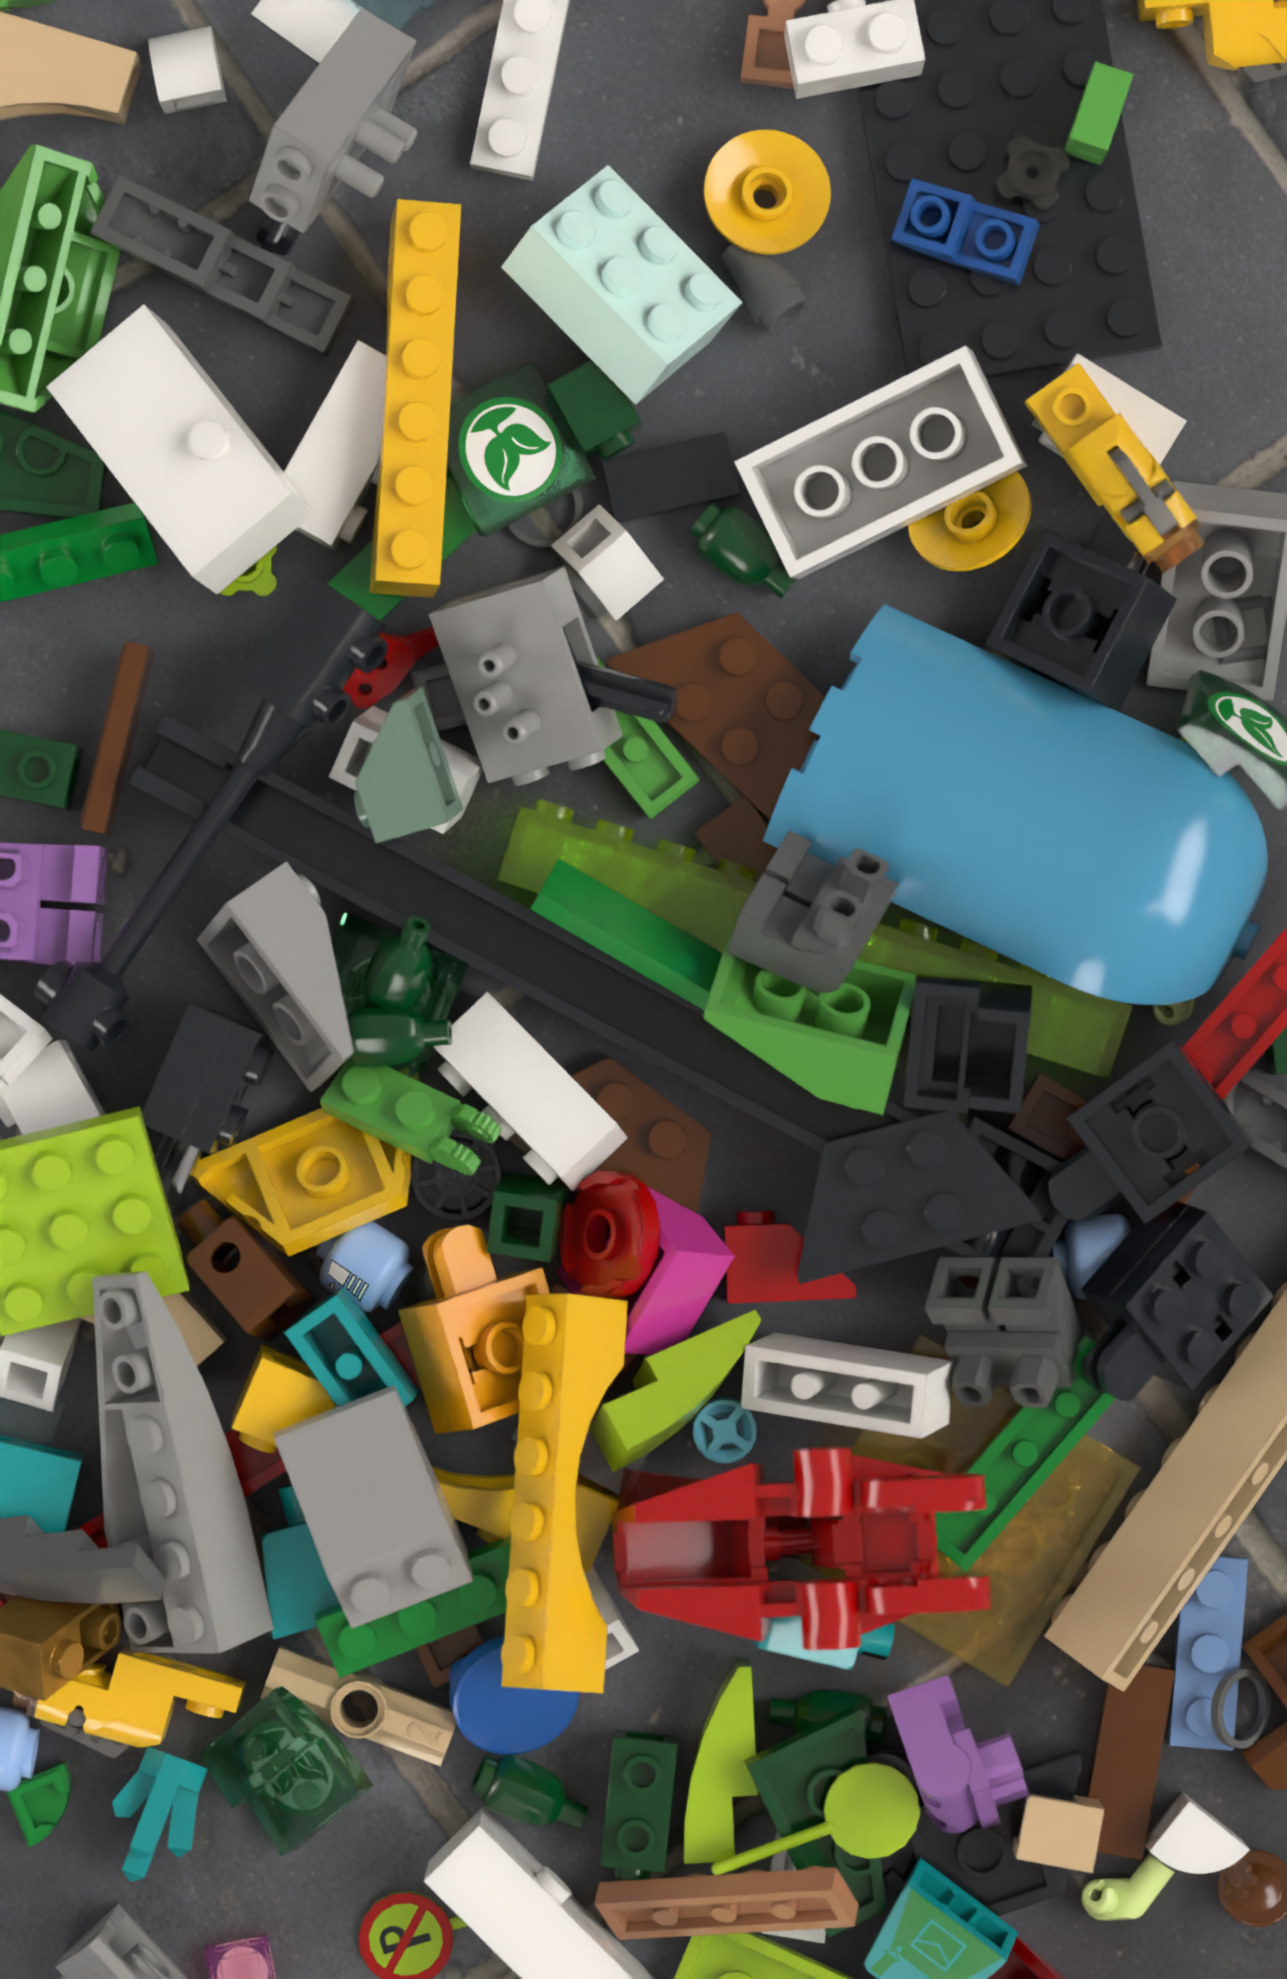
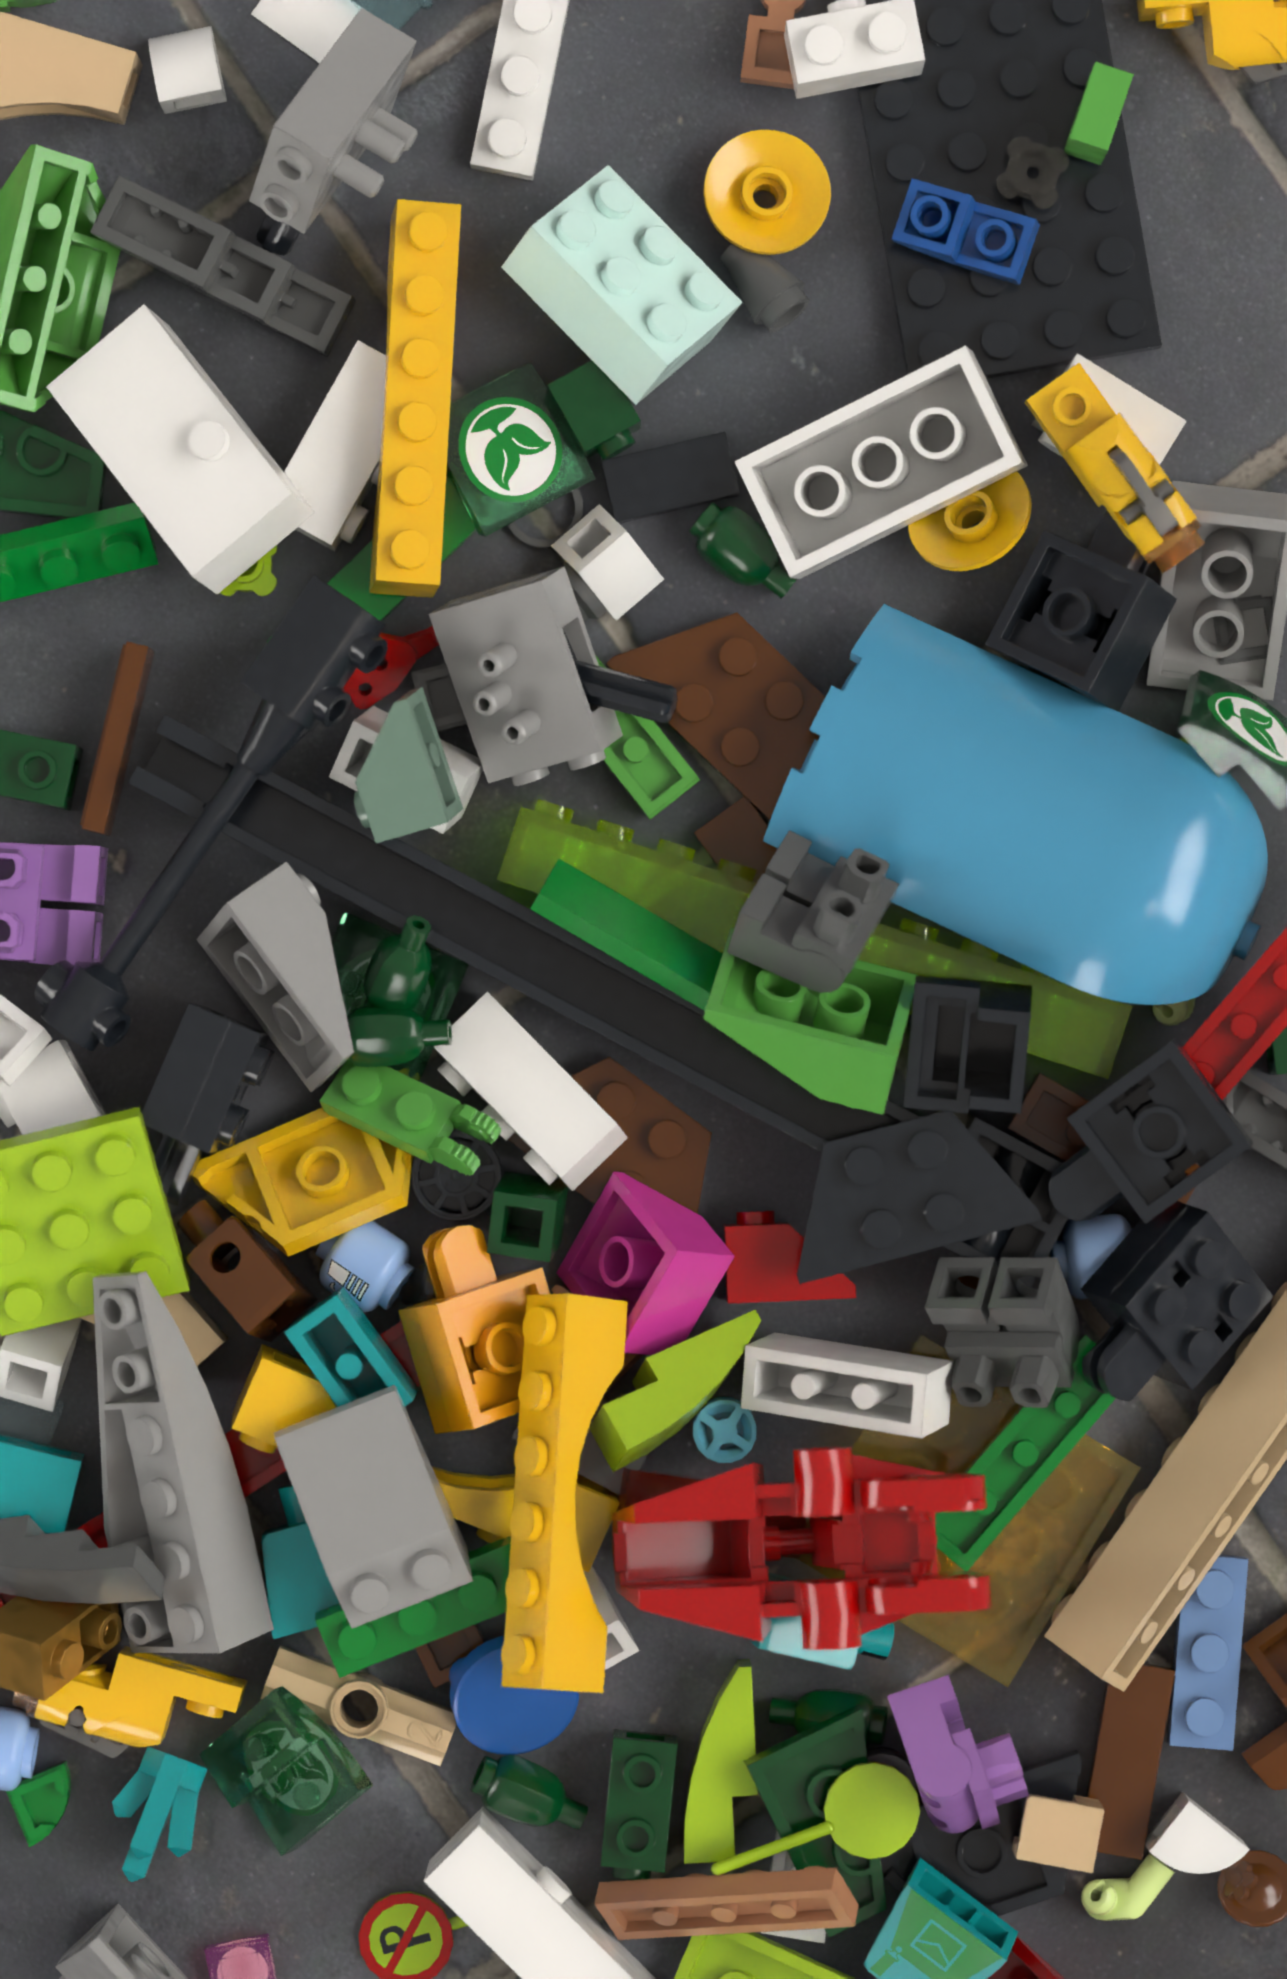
red tile [558,1171,661,1300] -> none
dark grey piece [1211,1667,1271,1749] -> none

